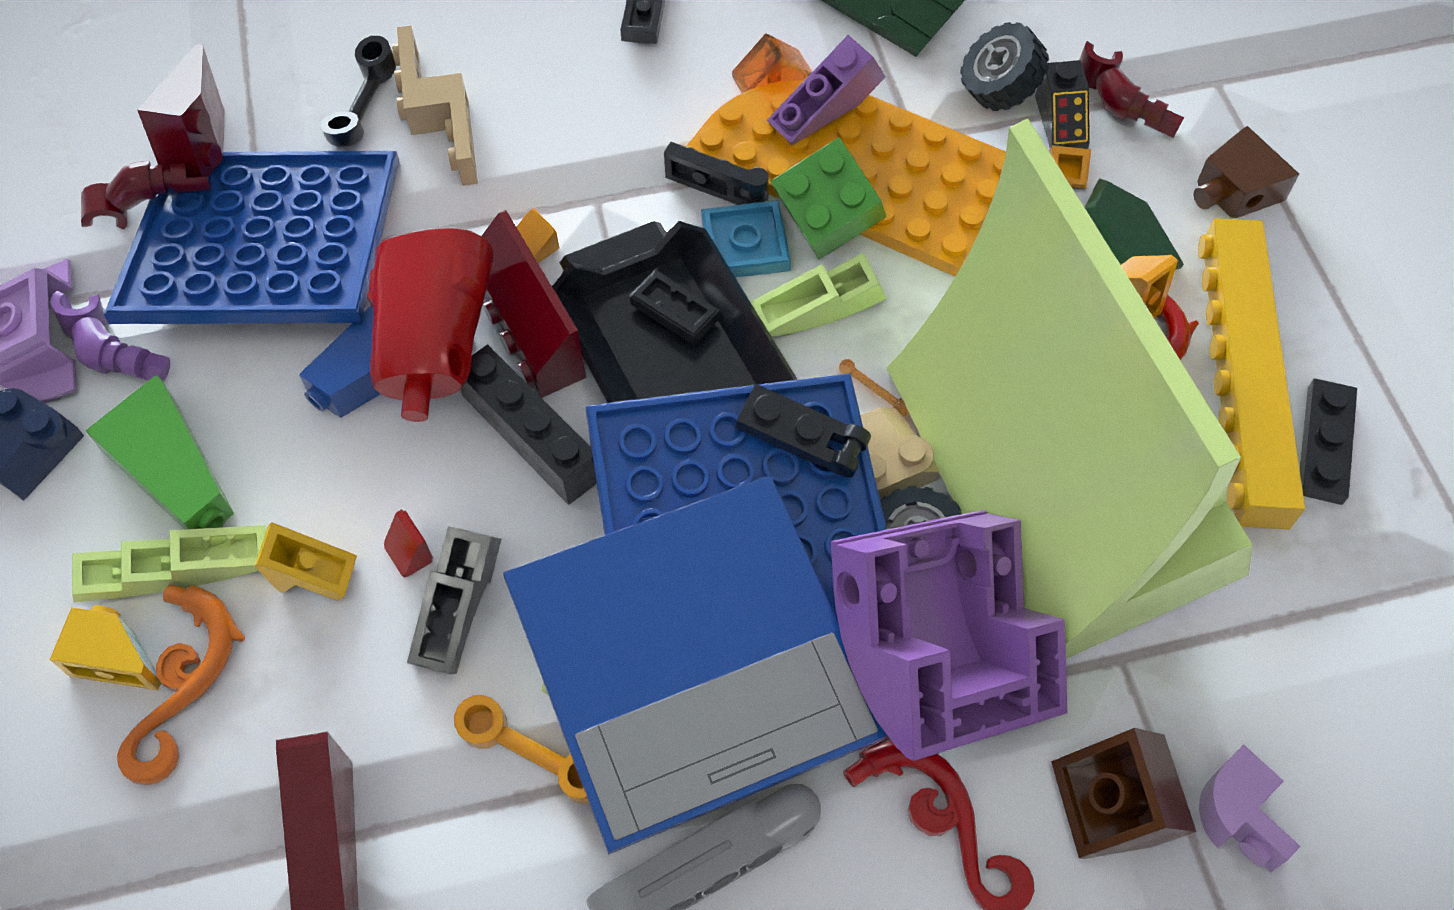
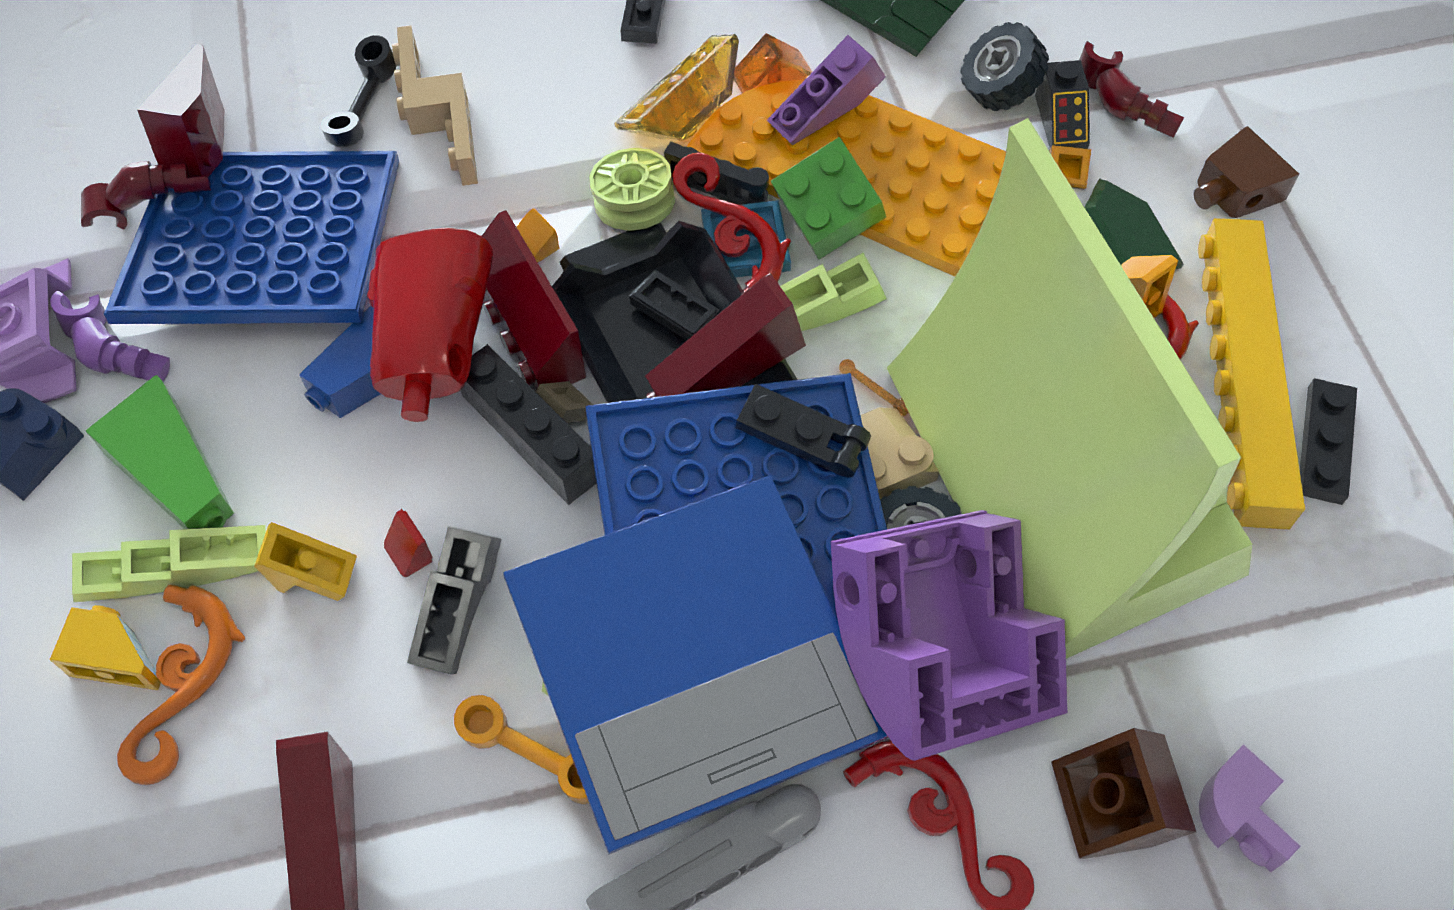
none -> dark tan plate [536,381,593,423]
none -> yellowish green wheel [589,148,675,231]
none -> clear yellow wedge [614,34,739,141]
none -> dark red slope [645,273,806,398]
none -> red plant [673,152,791,292]

